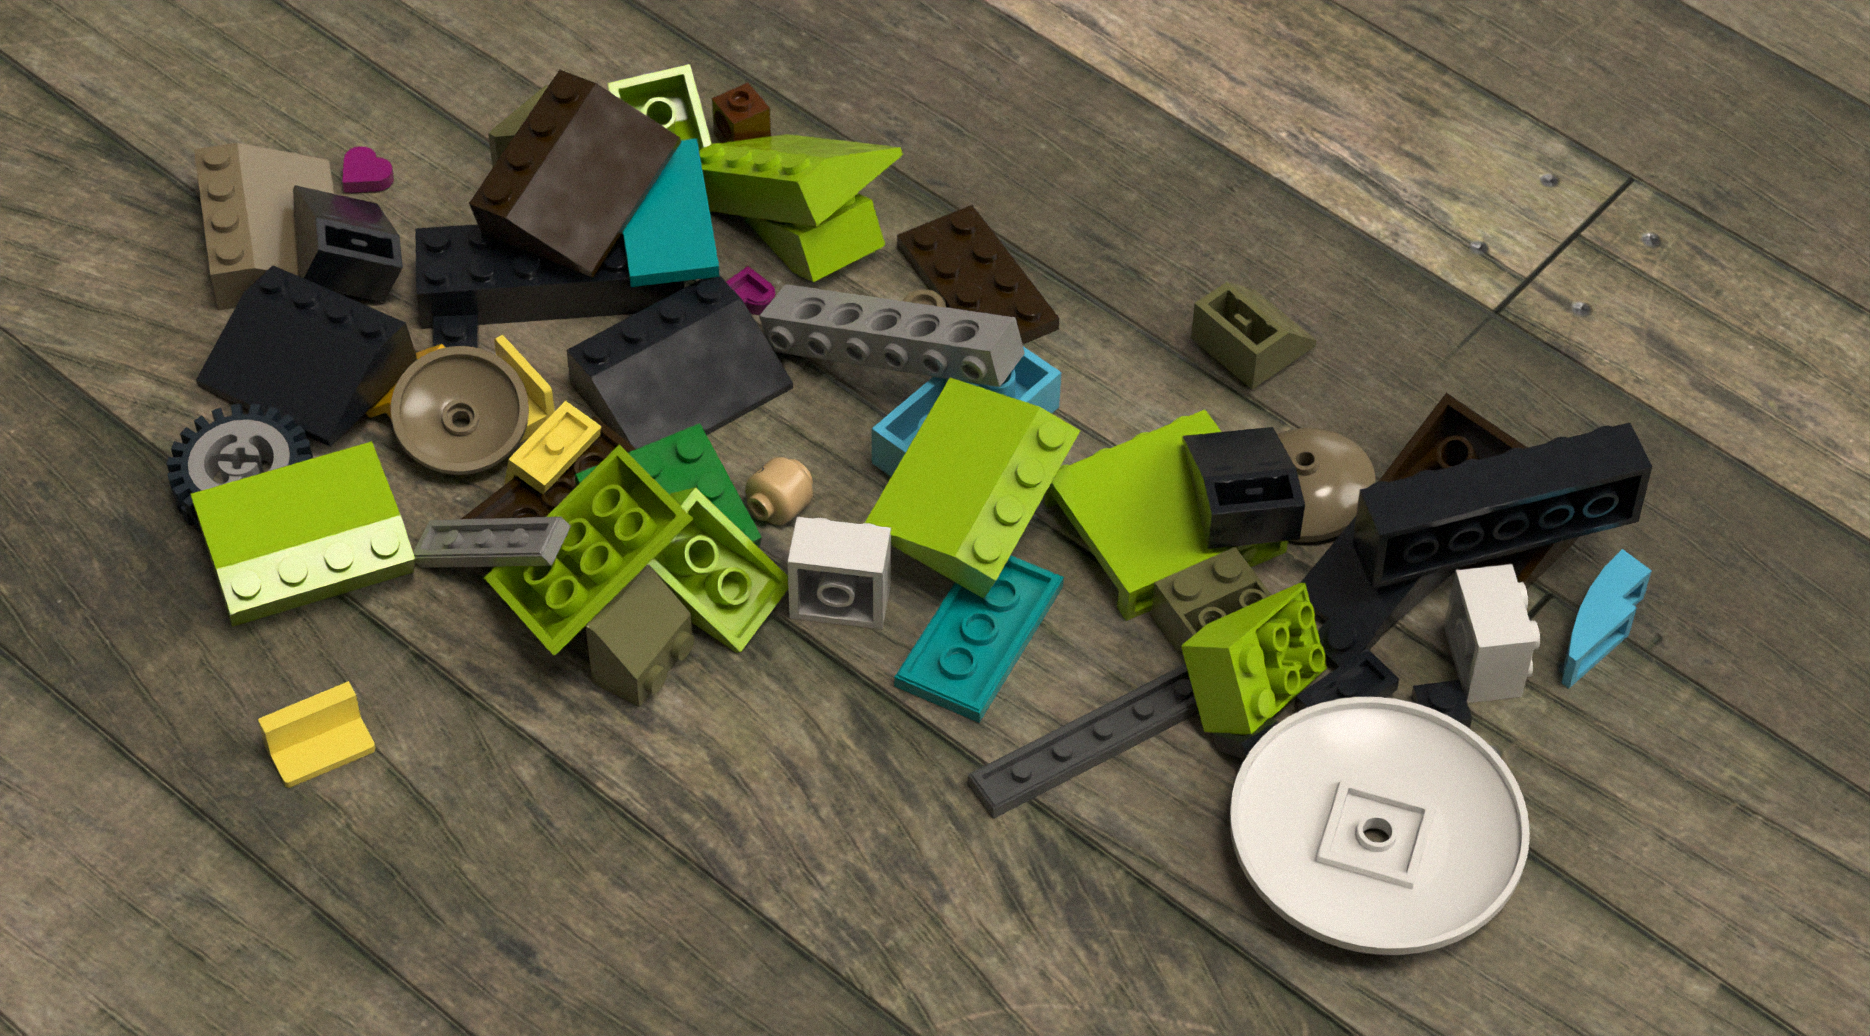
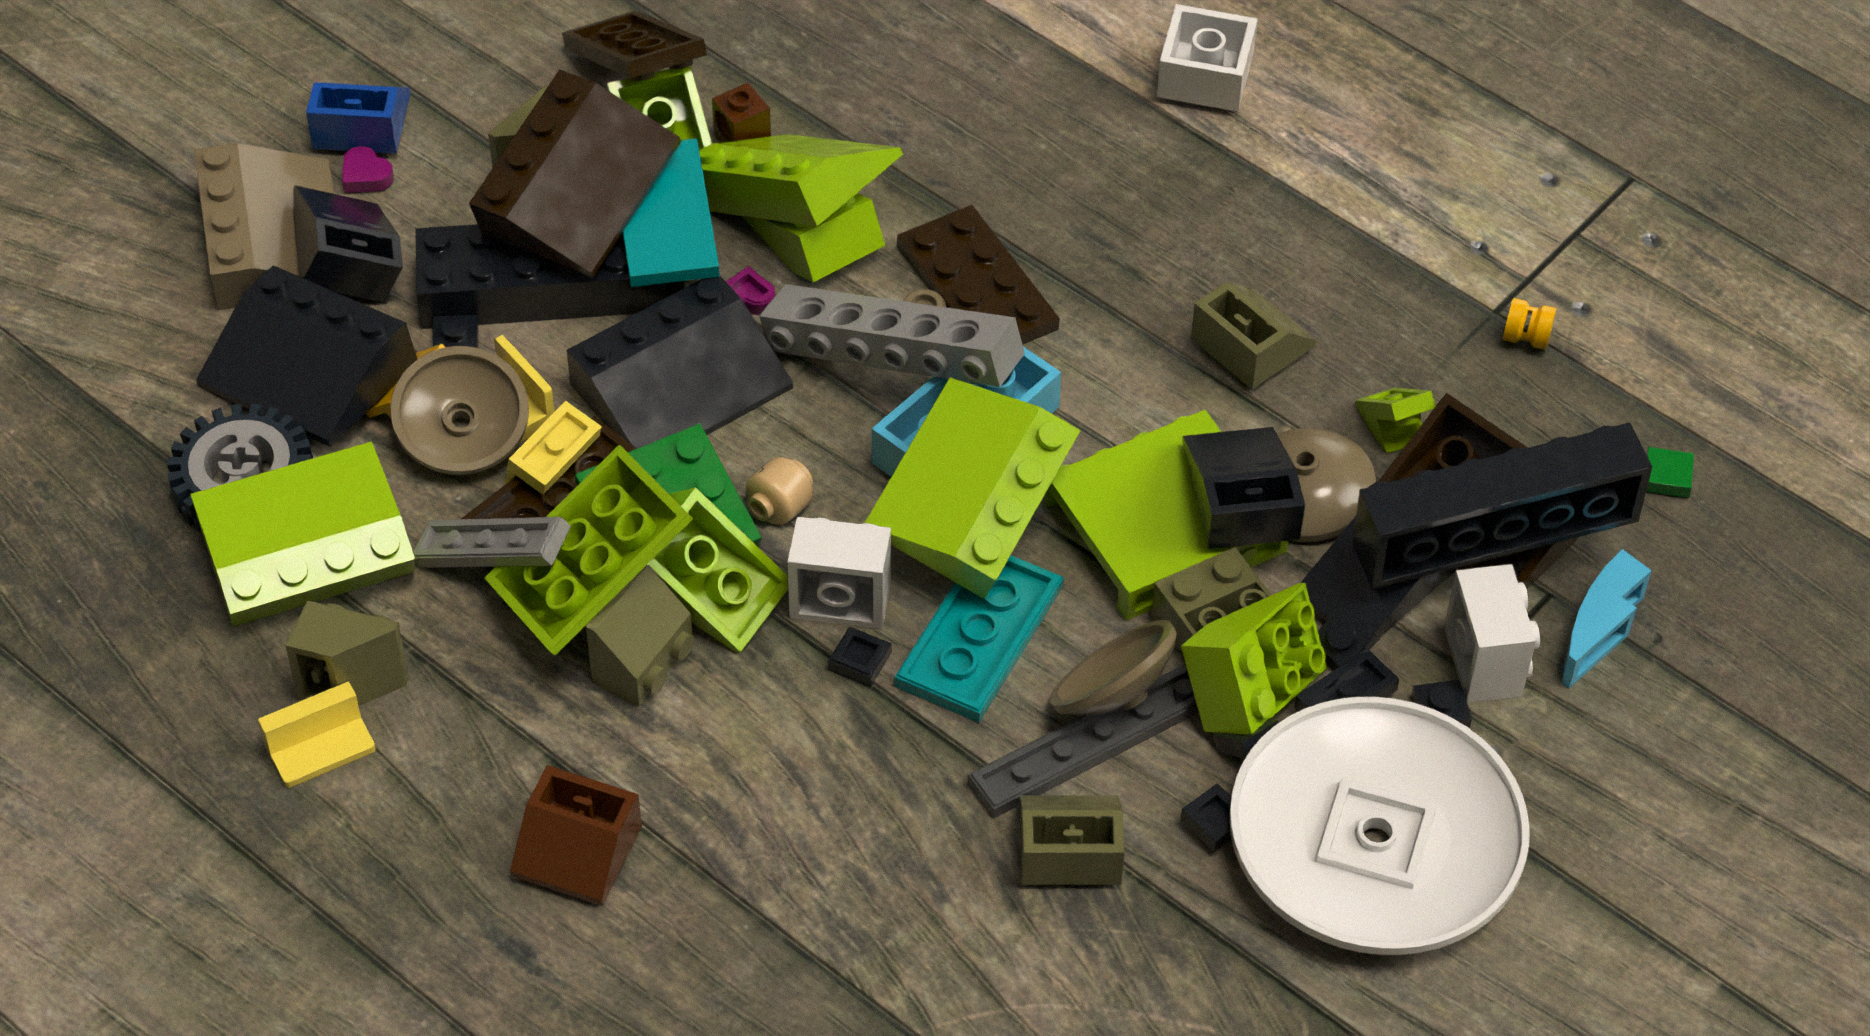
none -> olive slope [285,600,409,706]
none -> blue slope [306,82,411,154]
none -> reddish brown slope [510,765,642,906]
none -> dark brown plate [562,11,707,81]
none -> black tile [828,626,892,688]
none -> olive slope [1020,796,1125,885]
none -> dark tan dish [1049,620,1177,716]
none -> white brick [1157,4,1258,112]
none -> black plate [1180,783,1232,852]
none -> lime slope [1355,387,1435,453]
none -> yellow wheel [1503,298,1557,350]
none -> green tile [1646,447,1694,498]

